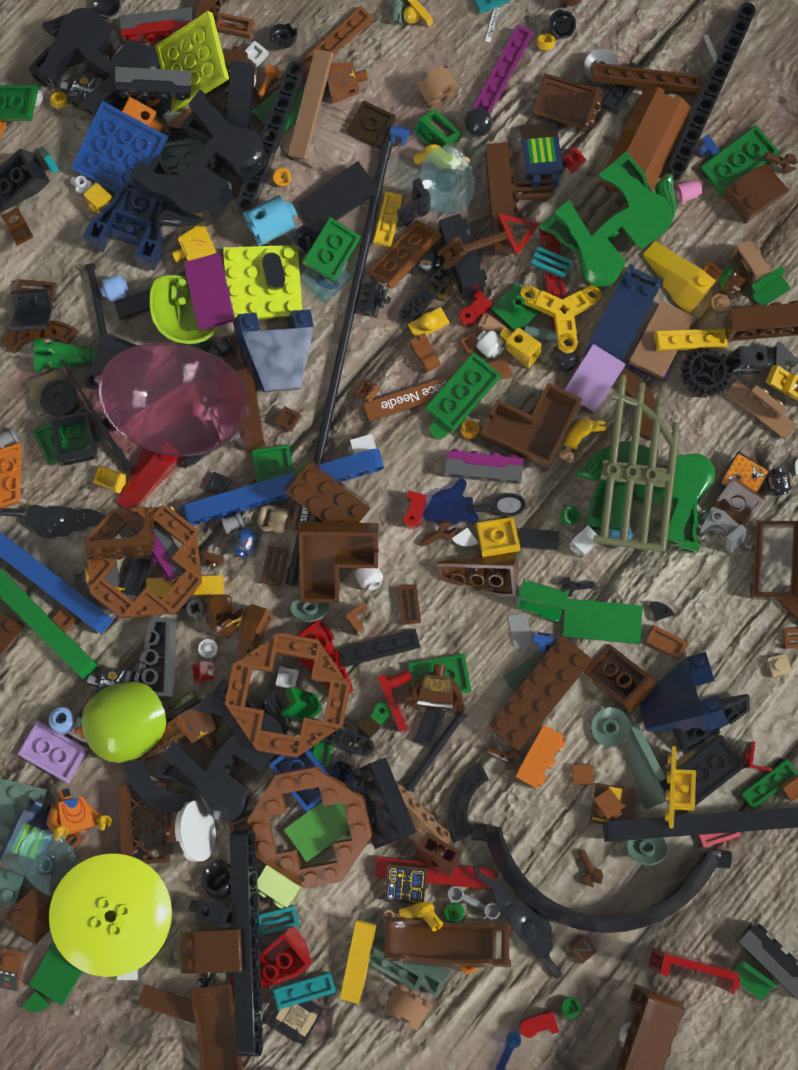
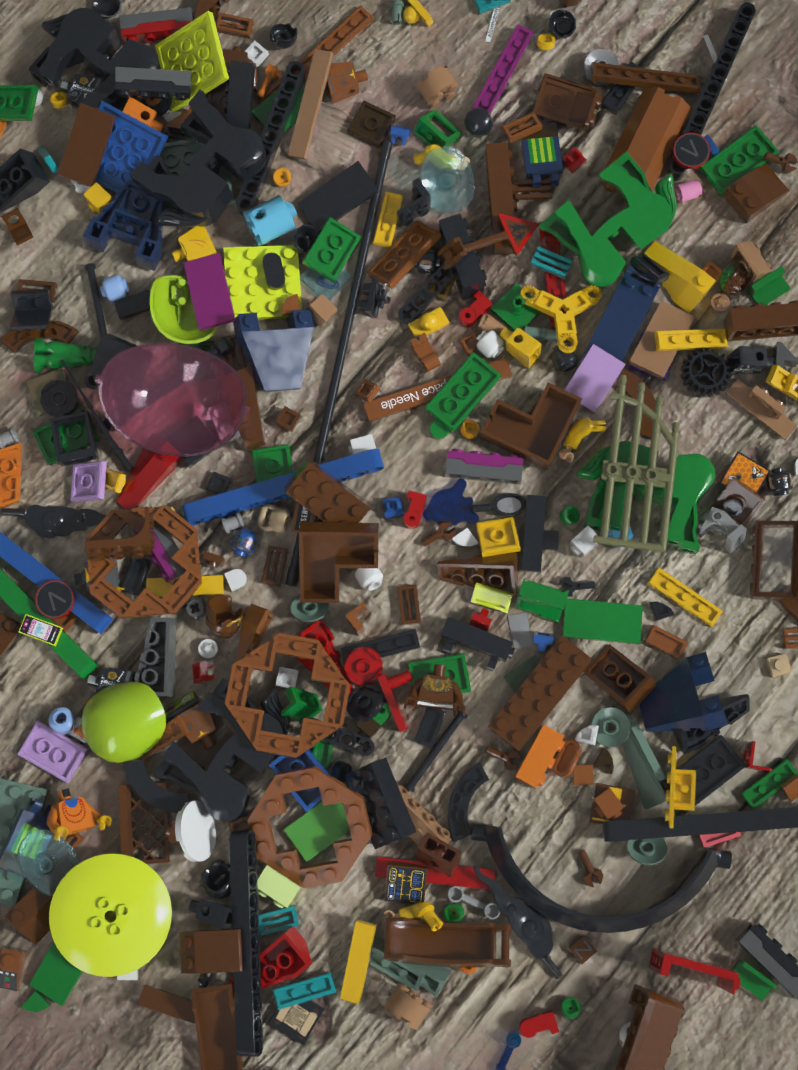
none -> tile [19,614,63,646]
none -> black tile [35,580,75,619]
none -> reddish brown tile [58,103,117,187]
none -> lavender tile [70,461,107,502]
none -> white tile [224,569,247,592]
none -> dark orange tile [282,294,301,316]
none -> medium nougat brick [306,294,338,328]
none -> red tile [344,646,383,685]
none -> black tile [347,684,384,721]
none -> blue tile [382,497,404,519]
none -> black brick [441,617,515,672]
none -> red tile [469,608,492,632]
none -> neon yellow tile [471,583,513,613]
none -> dark orange tile [501,112,542,144]
none -> black tile [521,495,546,573]
none -> dark orange tile [553,739,582,778]
none -> white tile [575,725,599,745]
none -> dark brown tile [594,748,614,774]
none -> black tile [630,253,670,285]
none -> yellow tile [647,567,723,627]
none -> black tile [673,133,710,170]
none -> black tile [722,498,743,518]

